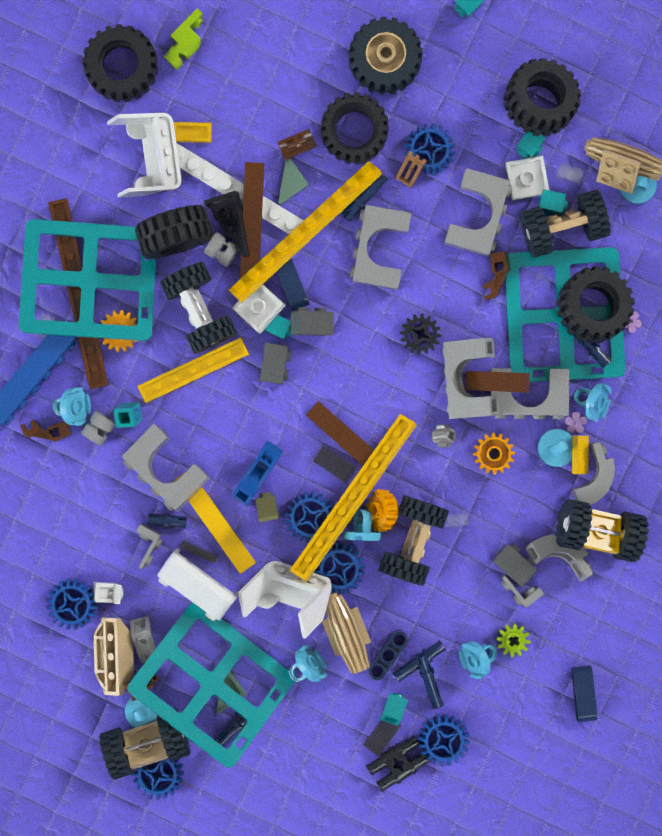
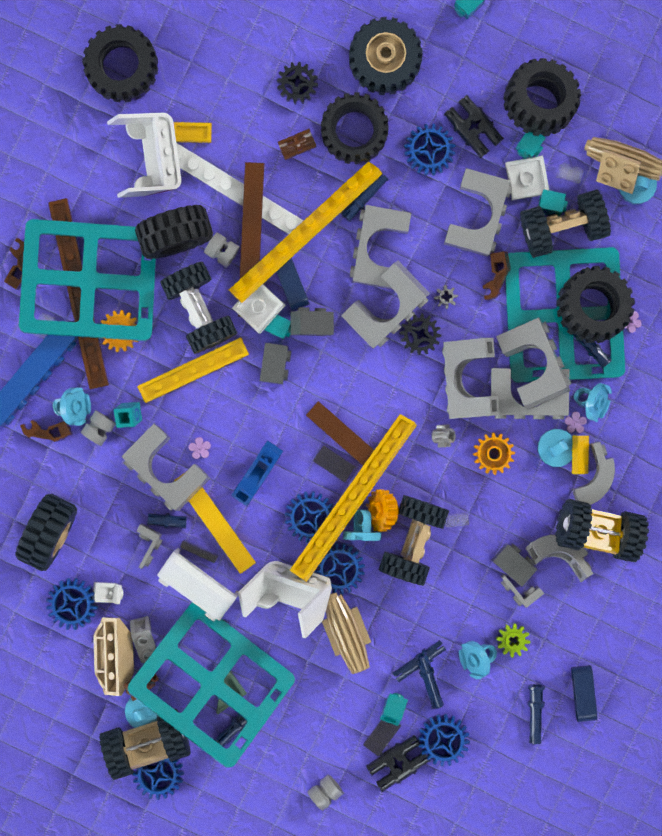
lime plate [163,8,204,70] -> none
black wing [204,191,250,258] -> none
olive slope [256,492,280,523] -> none
sand green tile [278,158,309,205] -> none
medium azure tile [289,645,327,682] -> none
dark blue beam [368,629,408,680] -> none
medium nougat tile [395,151,427,188] -> none
reddish brown tile [465,371,530,393] -> none
none -> reddish brown piece [4,238,24,290]
none -> black wheel [15,494,77,571]
none -> lavender plant [189,437,211,459]
none -> black gear [277,62,318,105]
none -> light grey wheel [307,774,344,811]
none -> light grey arch [341,260,430,349]
none -> light grey gear [434,285,458,309]
none -> black pin [443,94,504,159]
none -> light grey arch [496,318,571,409]
none -> dark blue pin [527,684,545,744]

